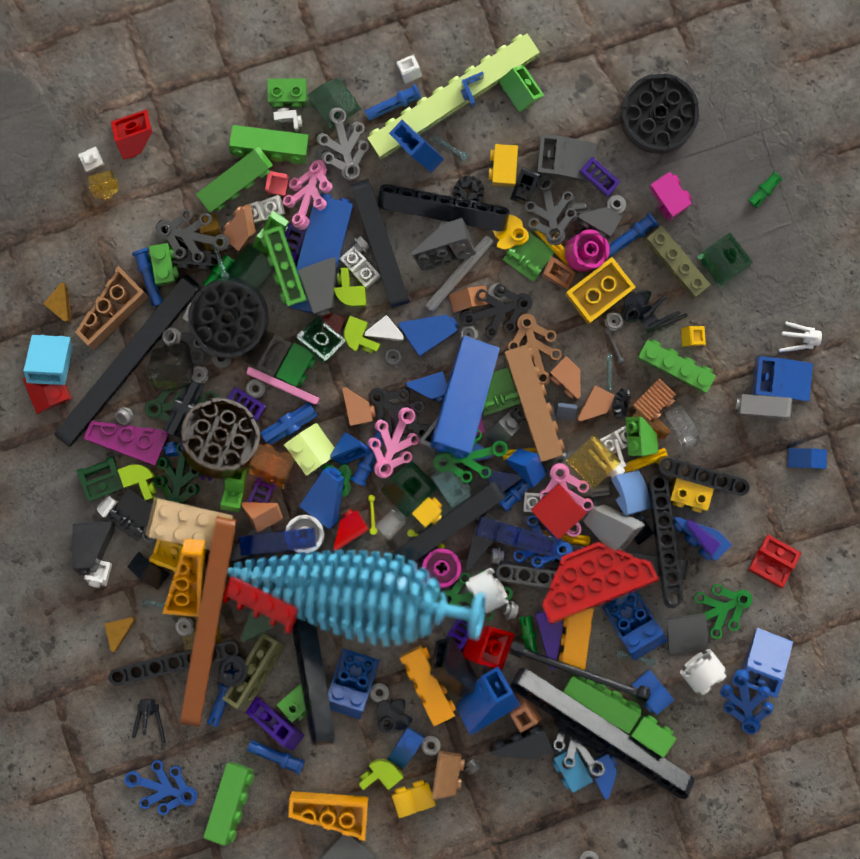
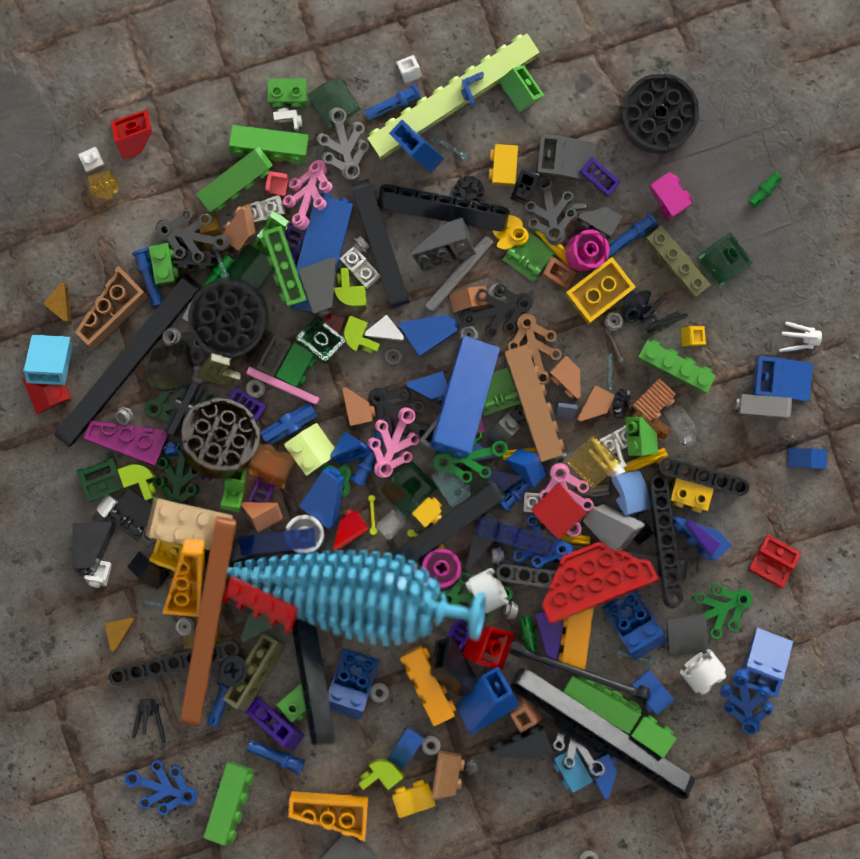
black plate [377,699,413,733] -> none
light grey plate [607,195,626,214] -> none
none -> olive plate [197,354,241,388]

